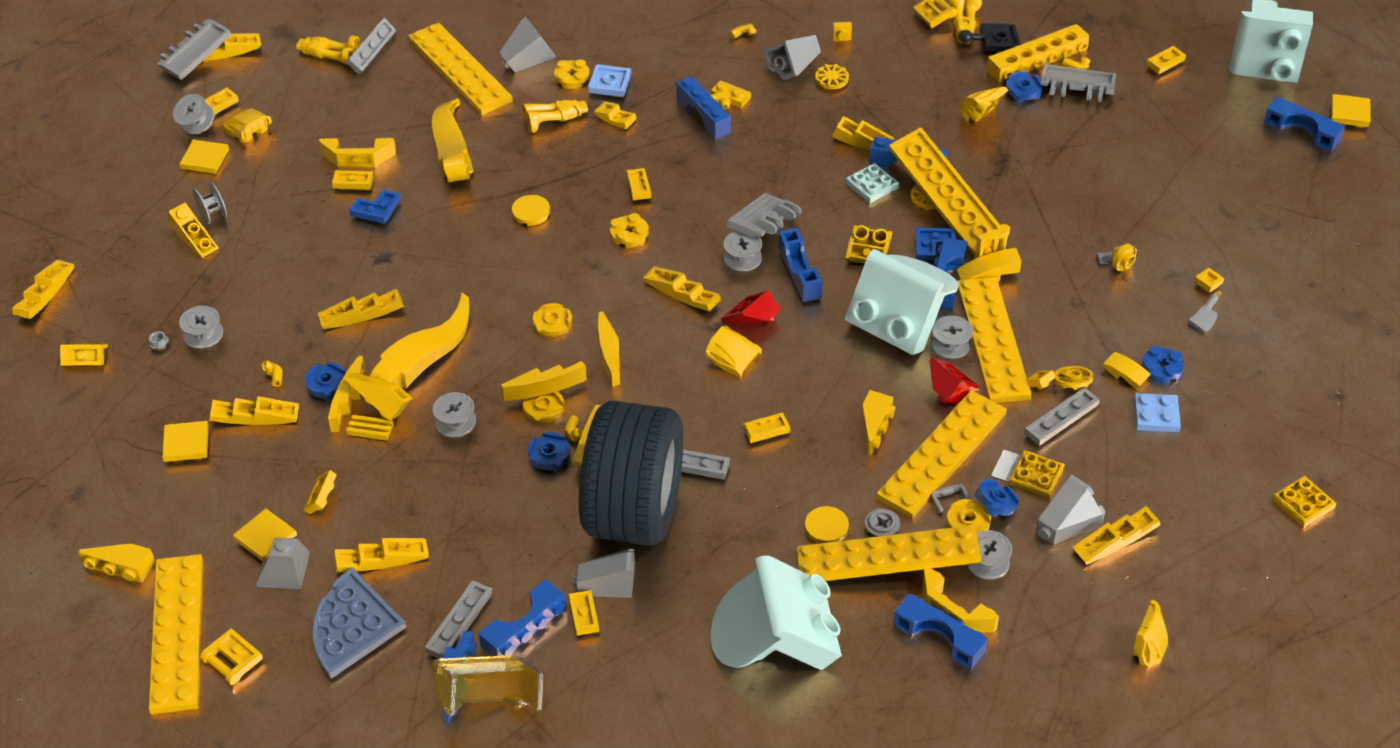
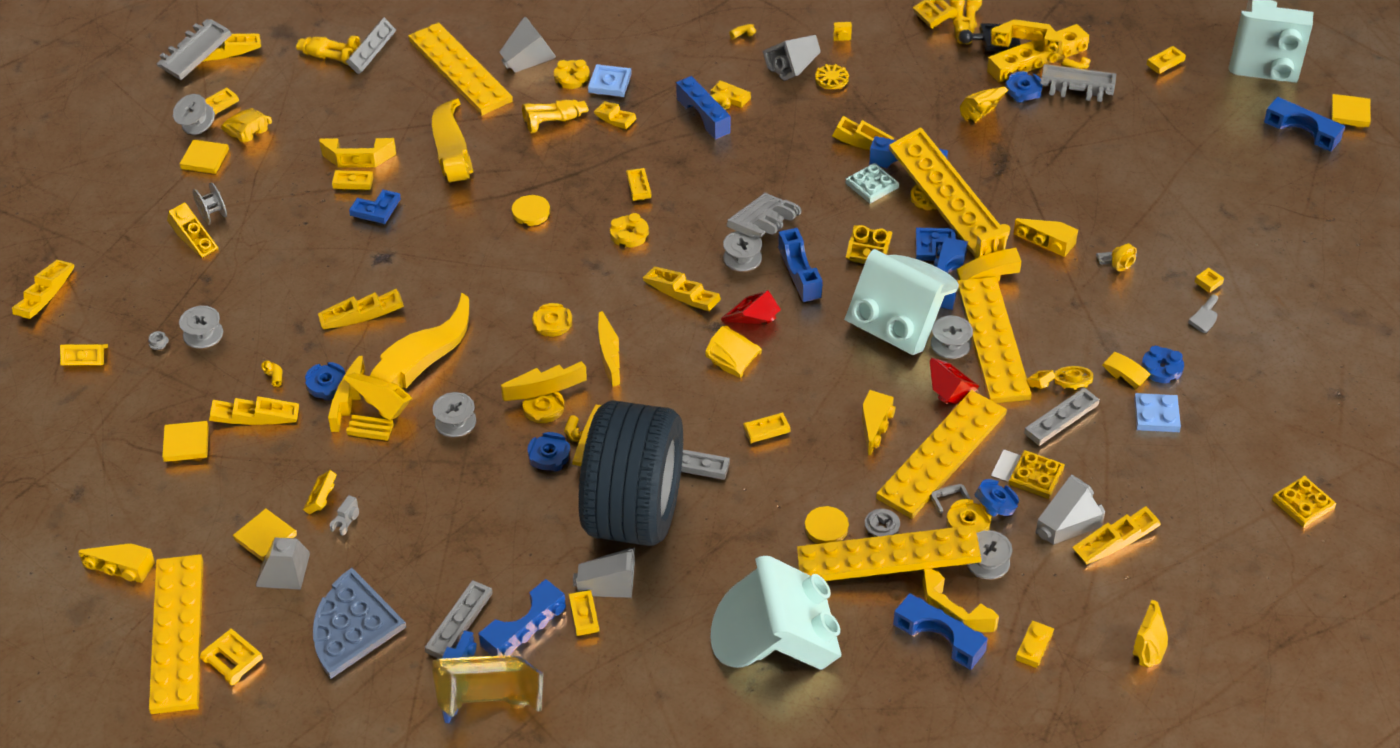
yellow slope [333,538,429,572] -> none
none -> light grey plate [329,495,359,536]
none -> yellow slope [991,19,1063,55]
none -> yellow slope [1013,218,1078,257]
none -> yellow plate [1016,620,1054,668]

